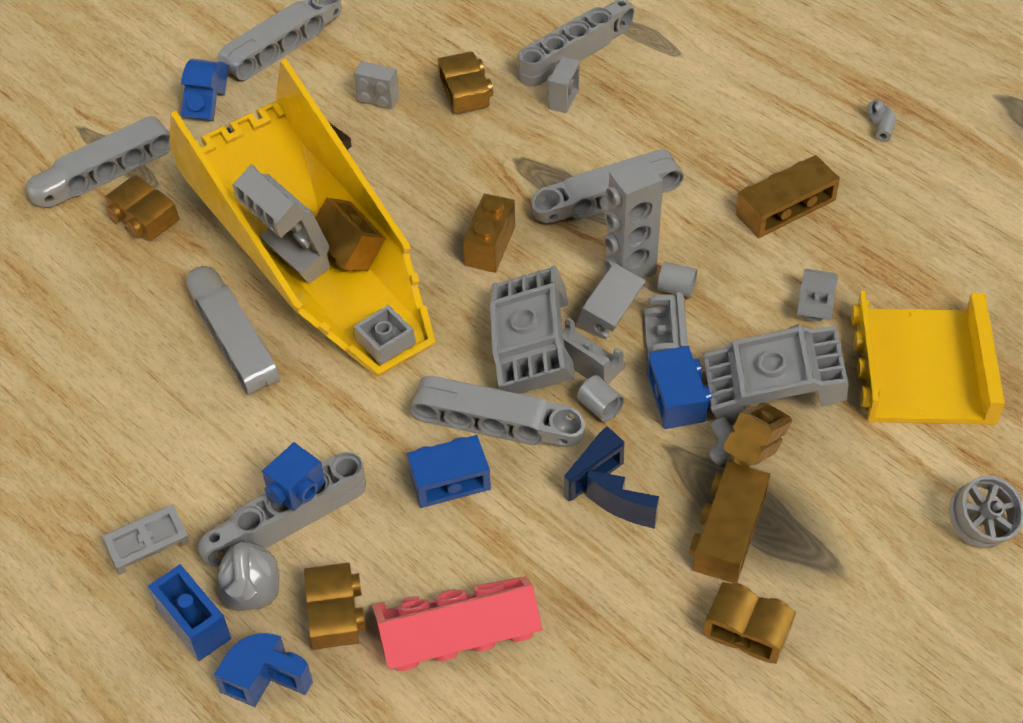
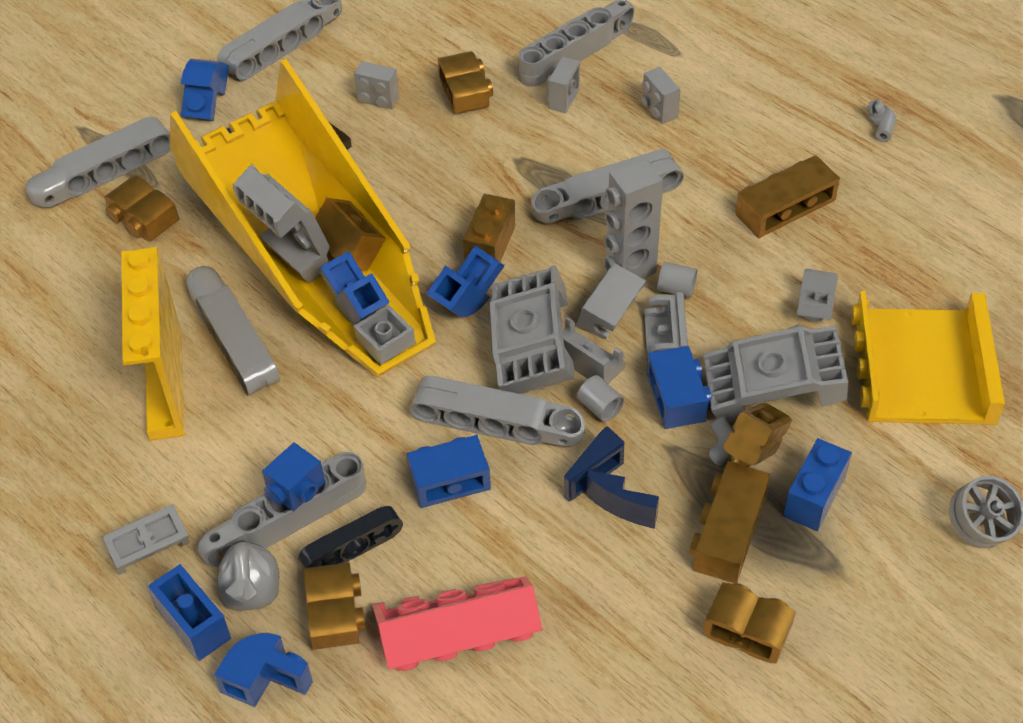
none -> yellow panel [121,247,185,441]
none -> black beam [298,506,403,570]
none -> blue brick [318,251,390,324]
none -> blue brick [426,245,505,317]
none -> light grey piece [641,67,680,124]
none -> blue brick [783,438,852,532]

